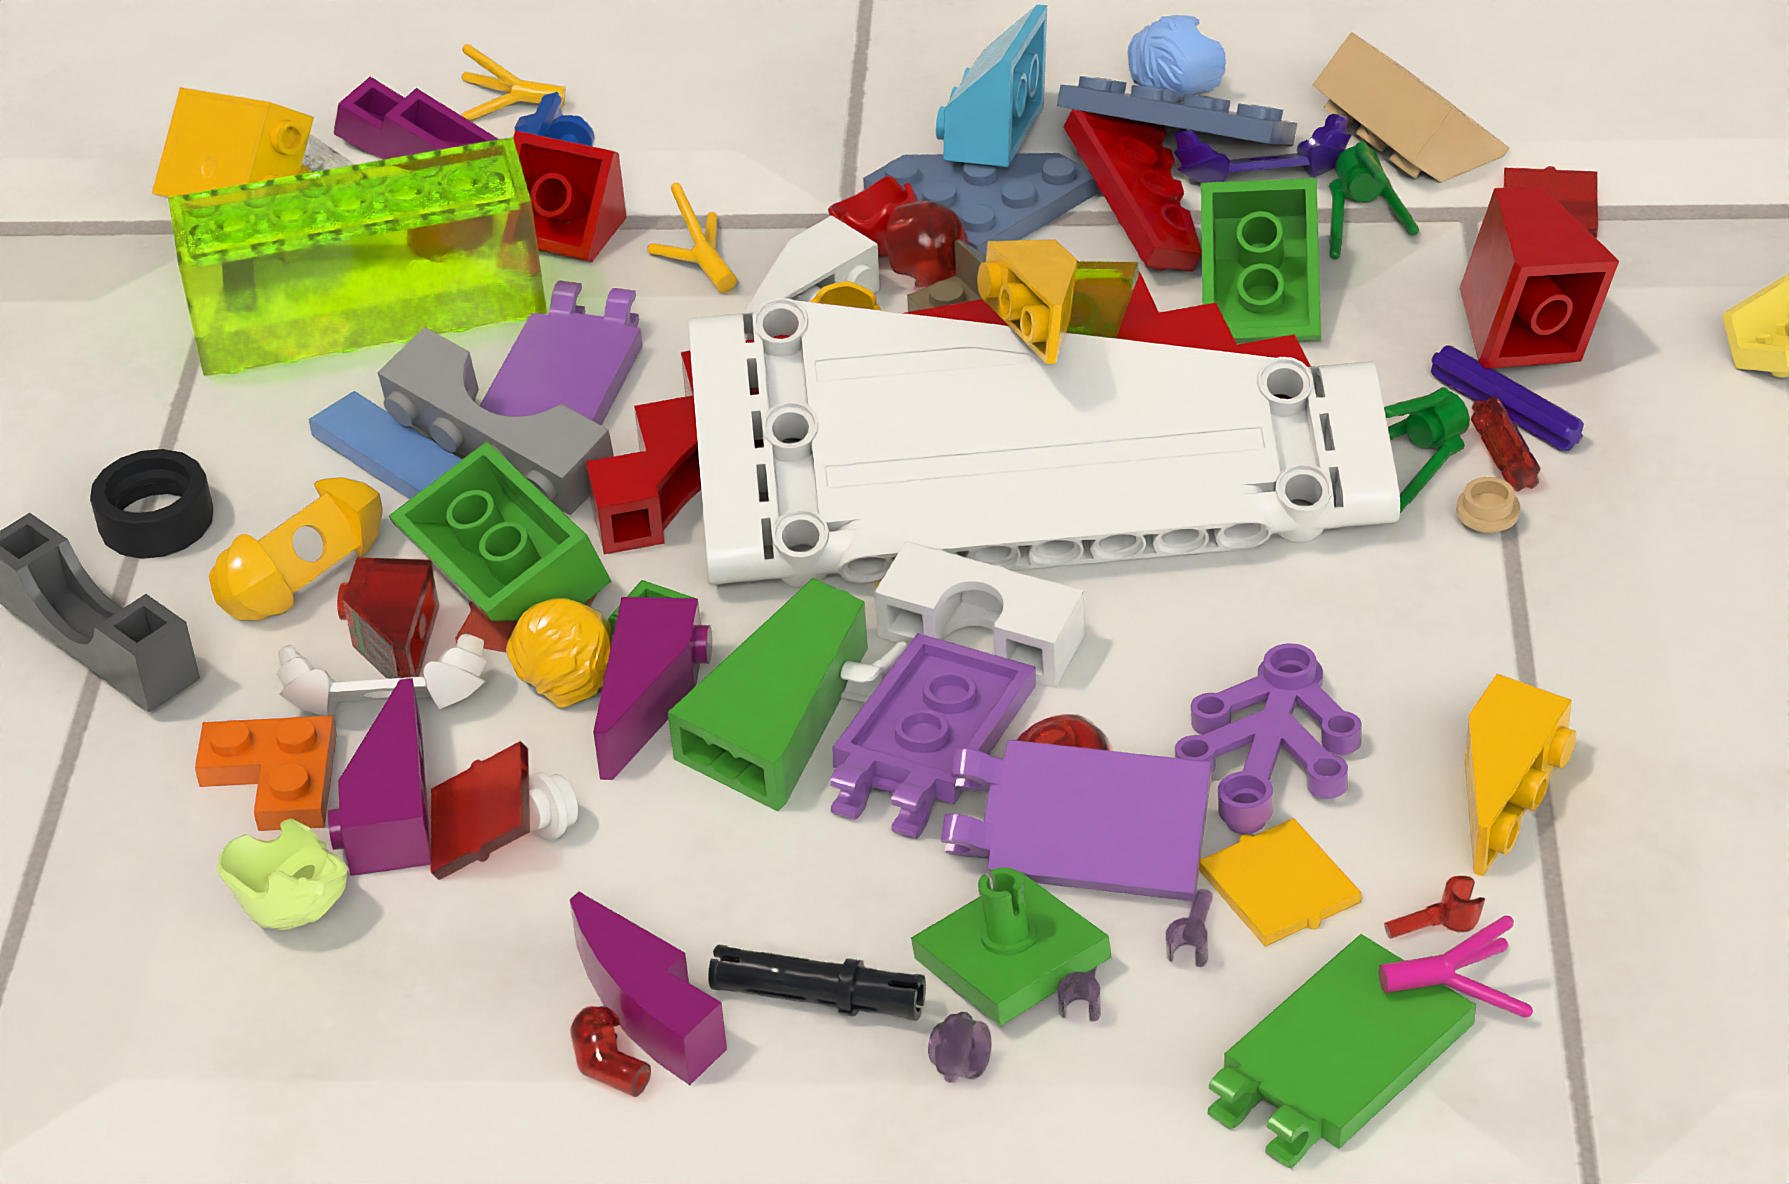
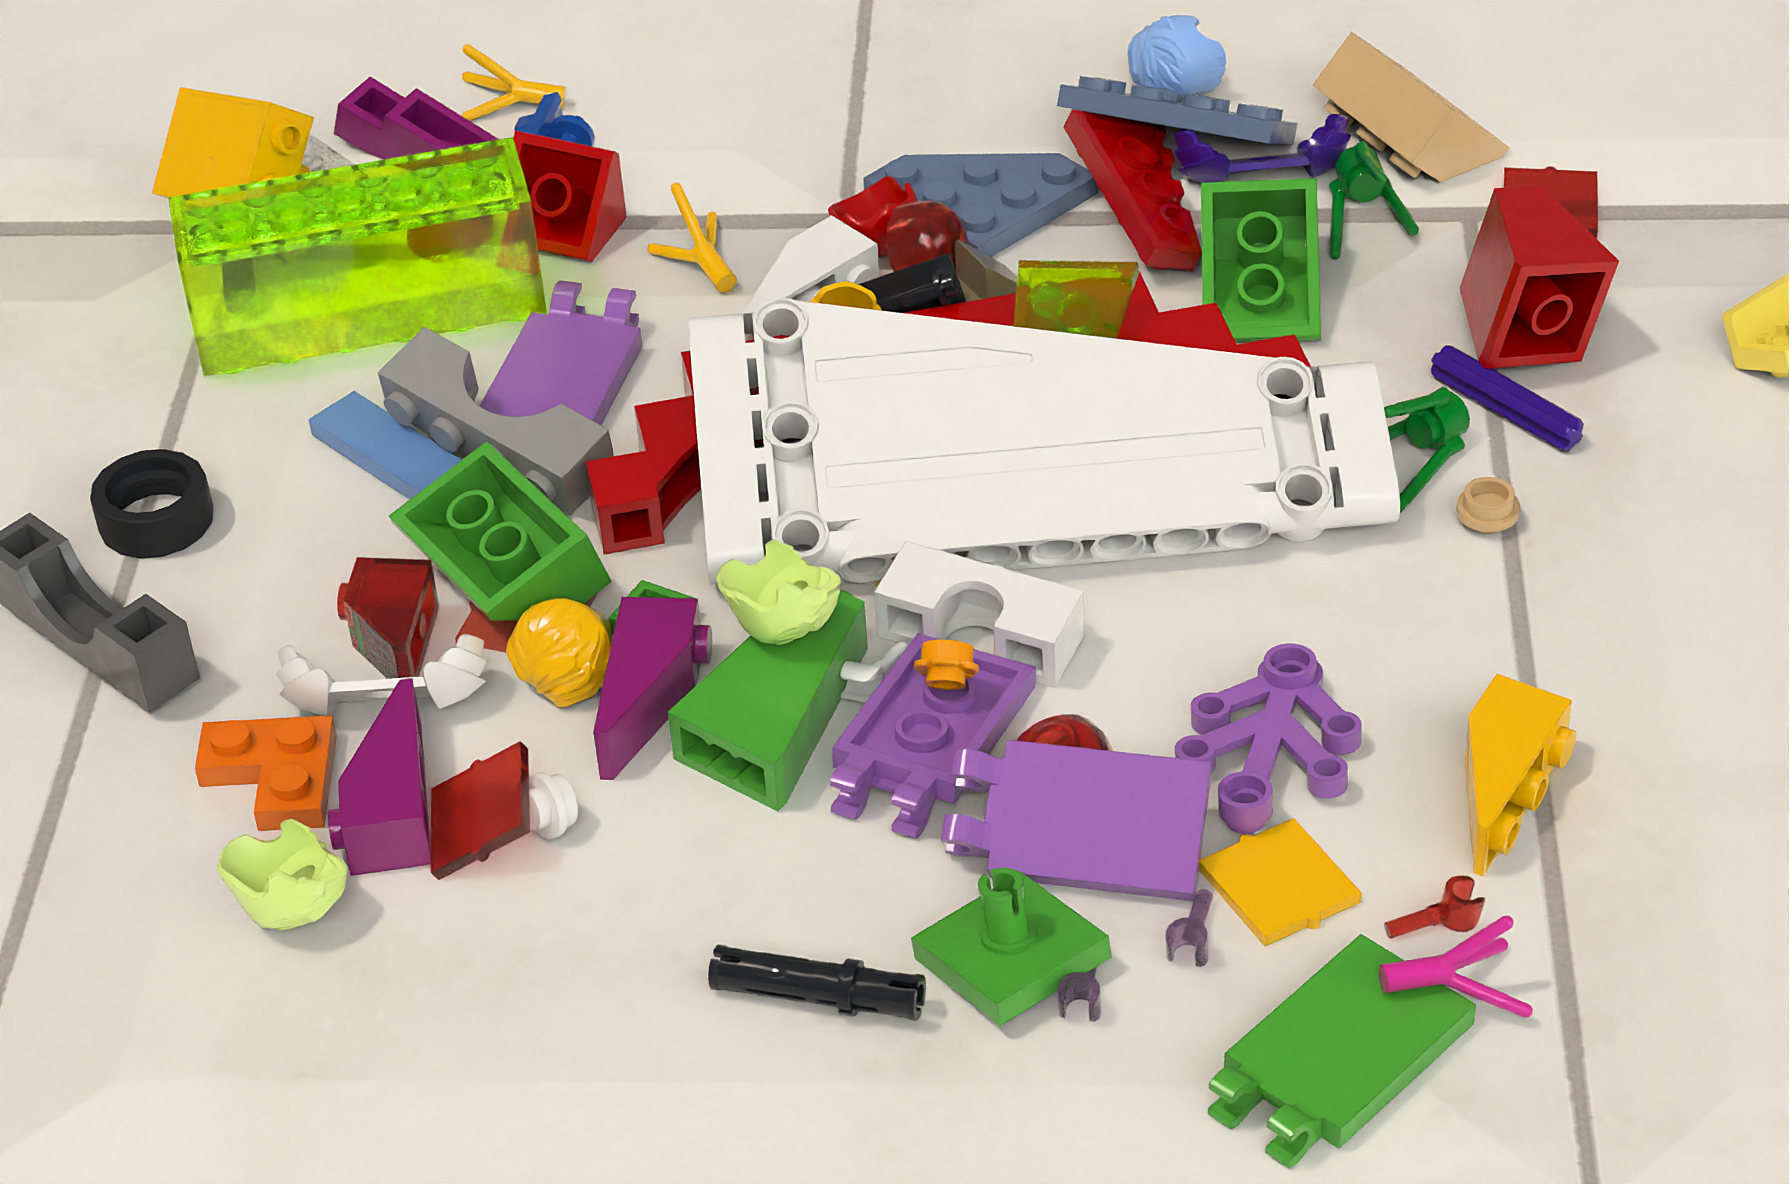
yellow piece [209,477,383,621] -> none
magenta slope [569,891,727,1086] -> none
clear red arm [570,1006,651,1097] -> none
clear purple plate [928,1011,992,1083] -> none
medium azure slope [936,4,1047,167] -> none
yellow slope [977,239,1077,364] -> none
clear red axle [1471,396,1541,492] -> none
none -> yellowish green hair [716,539,841,645]
none -> black hinge [858,253,967,313]
none -> light orange plate [914,639,979,690]

